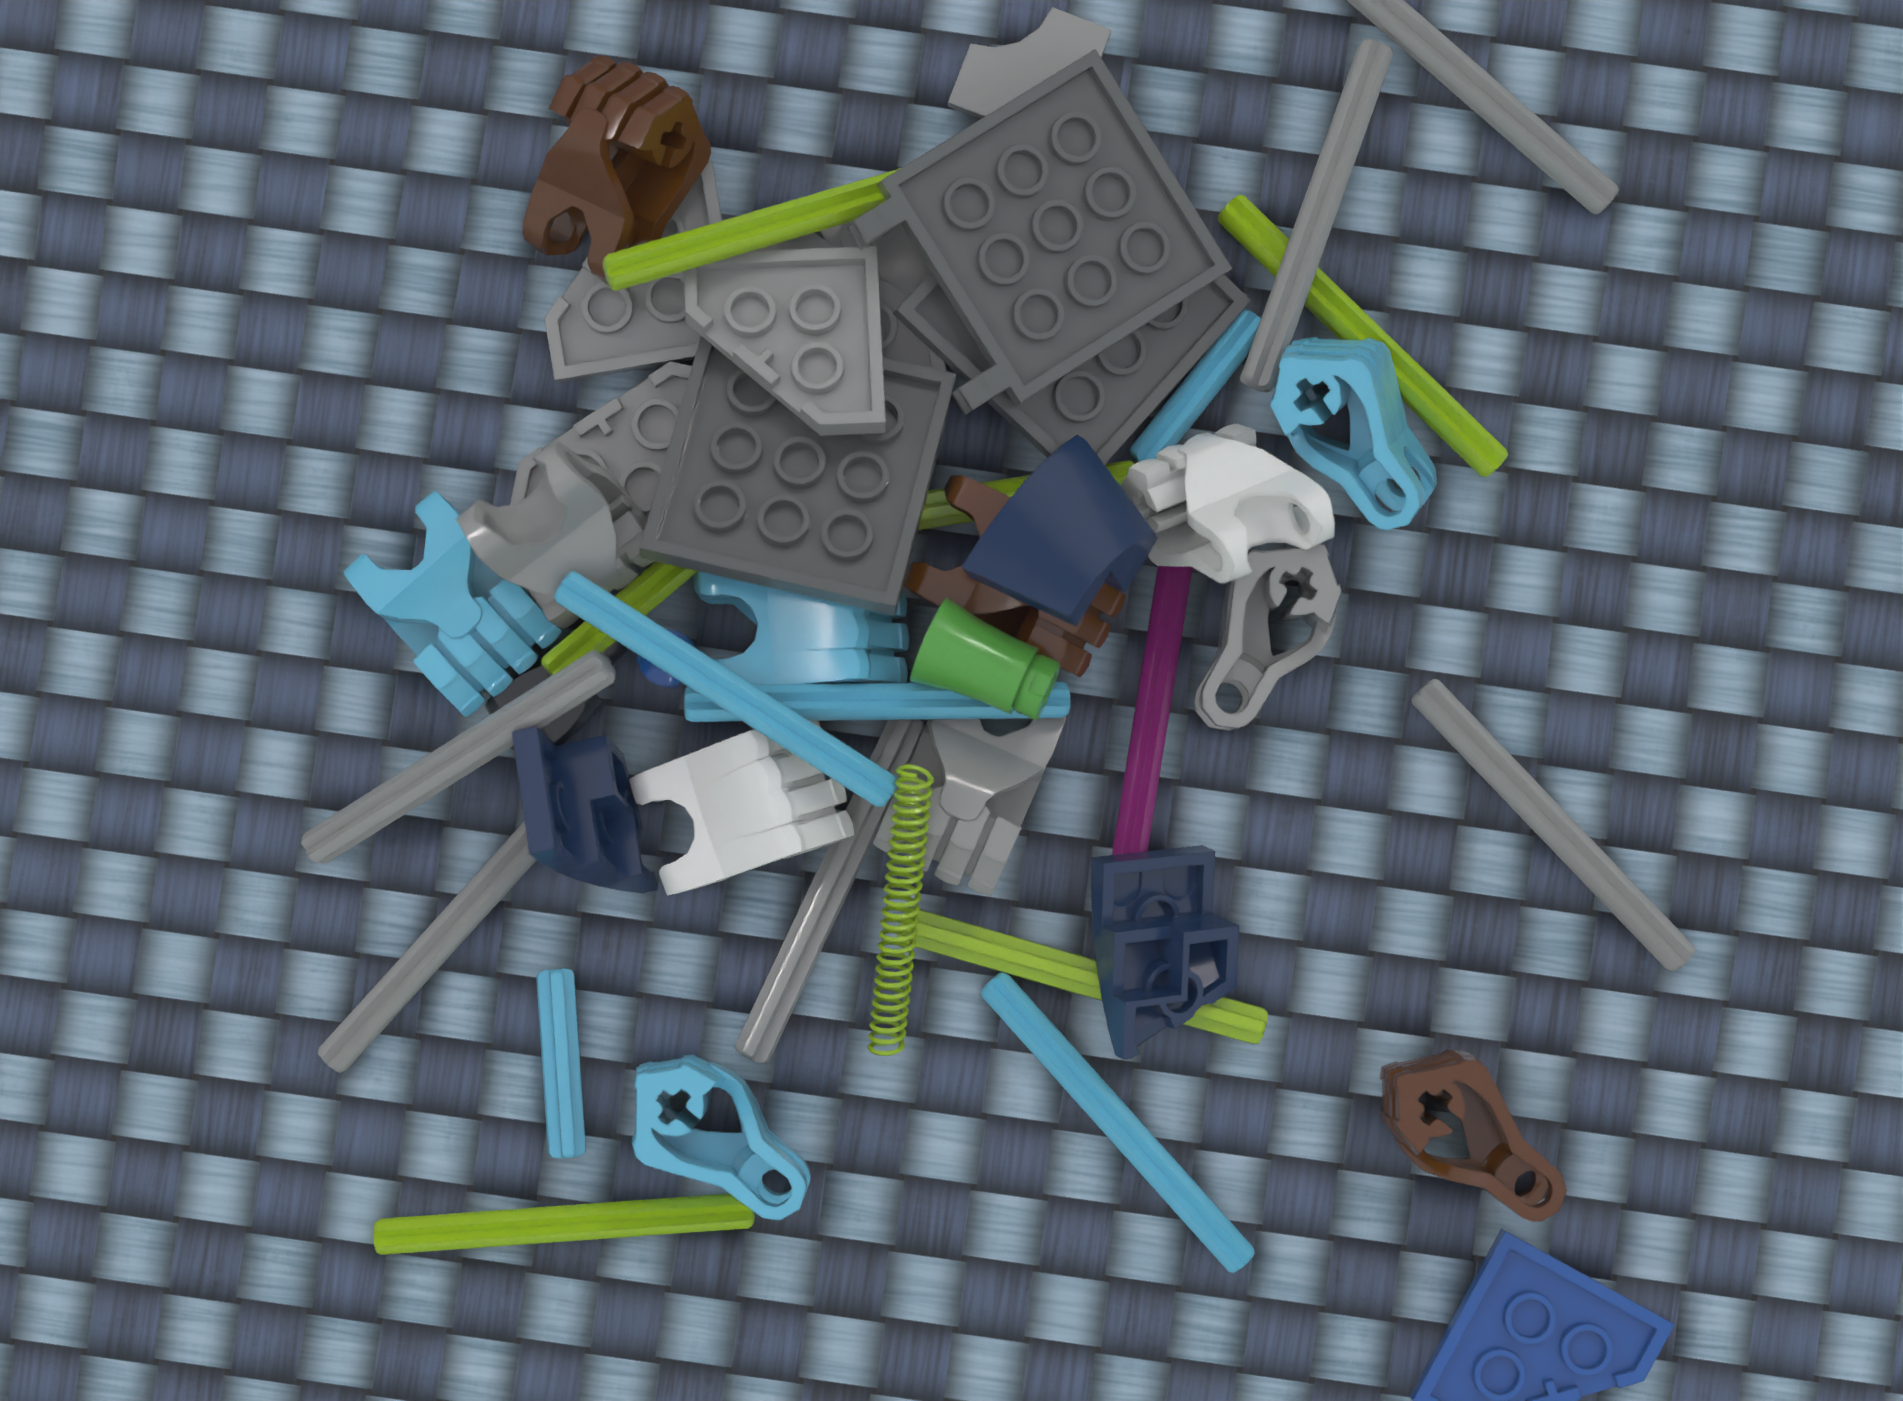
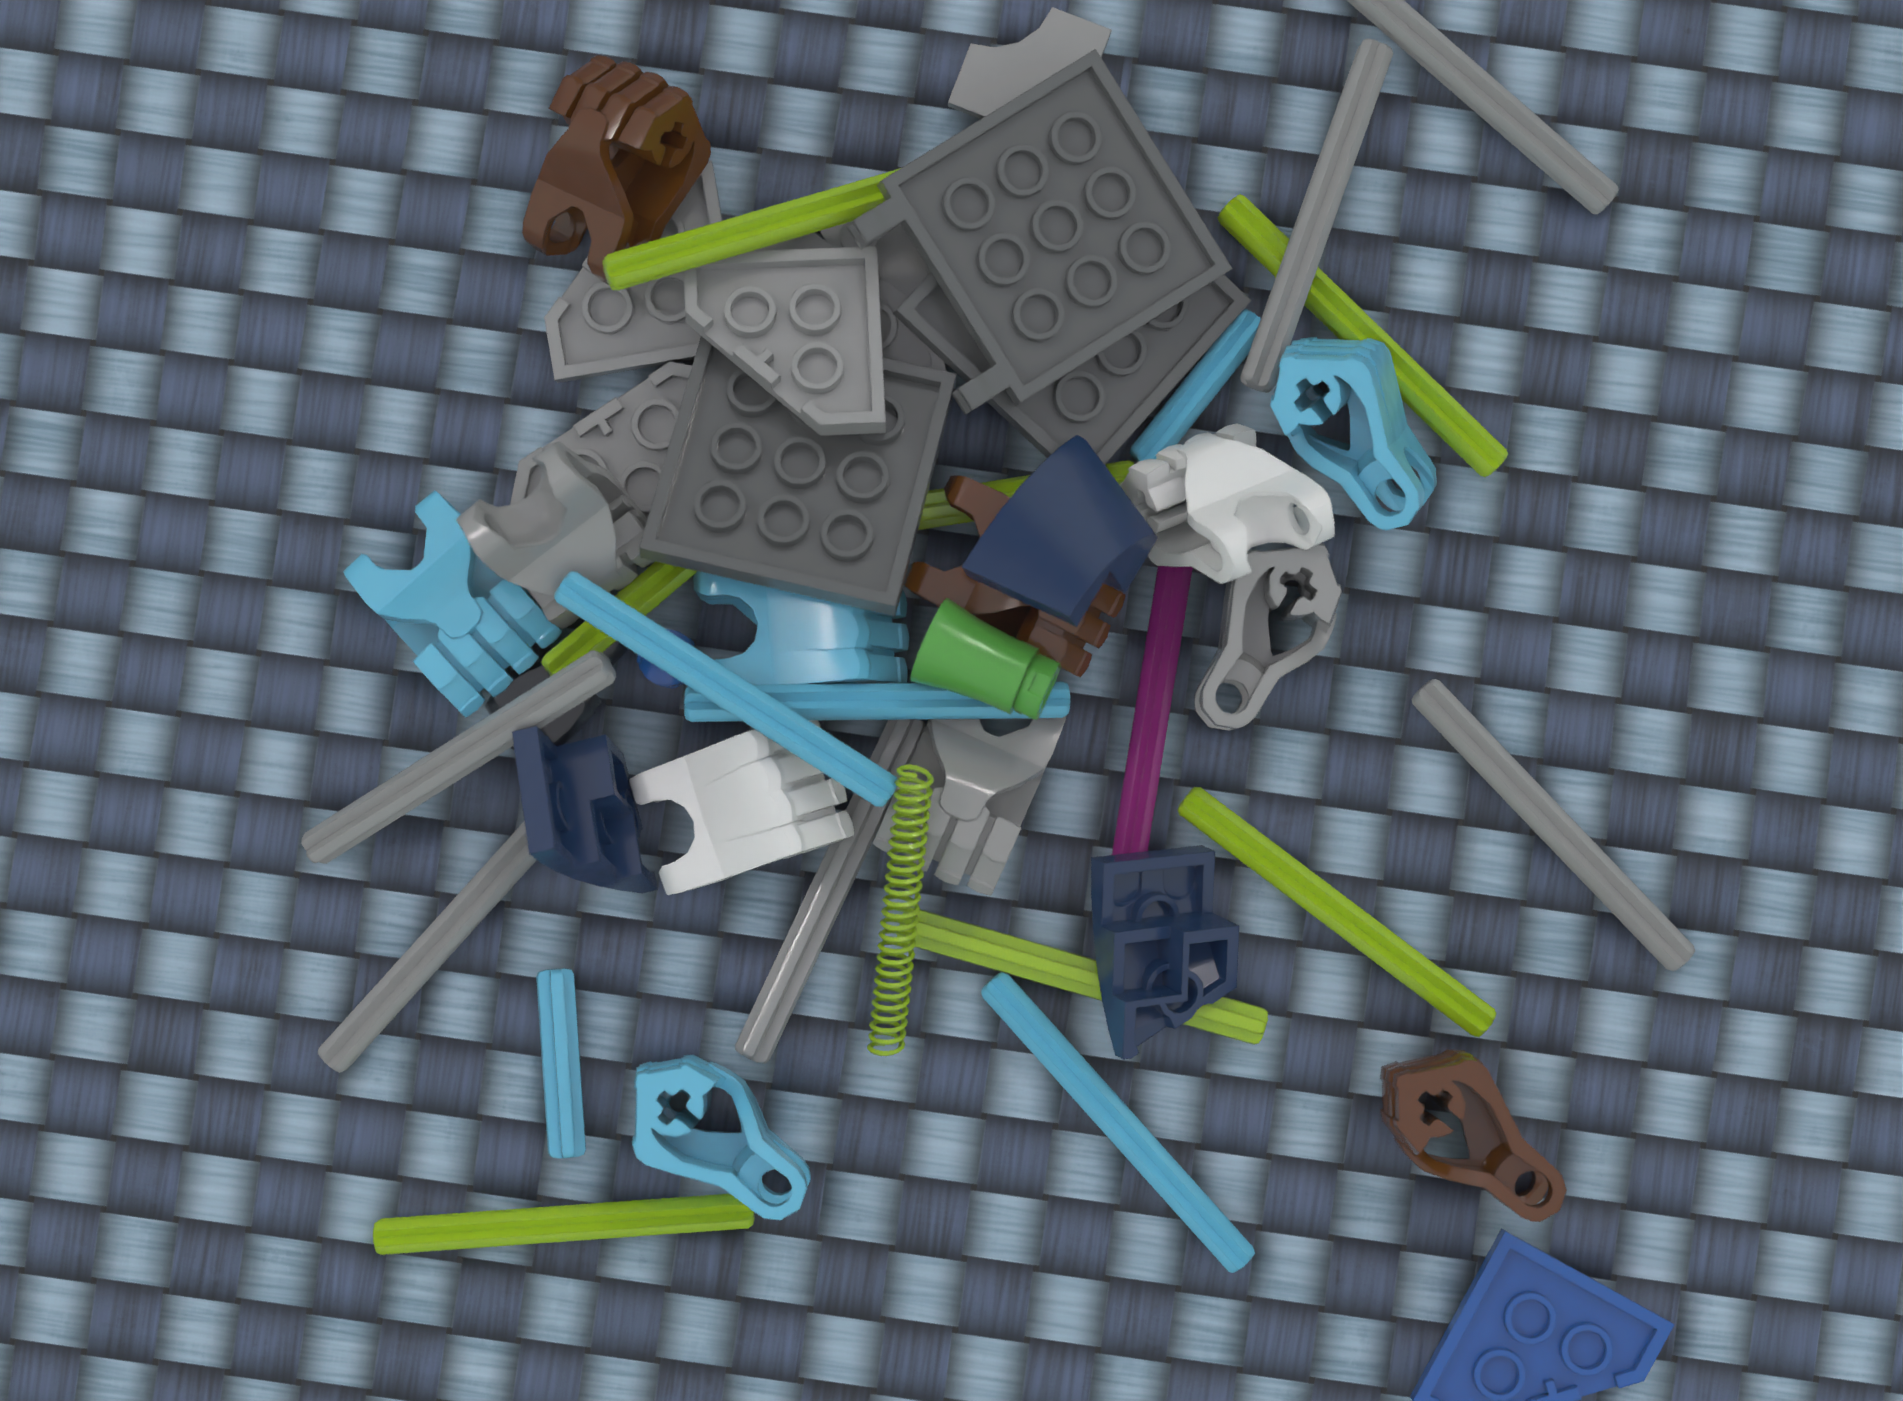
none -> lime axle [1177,787,1497,1037]

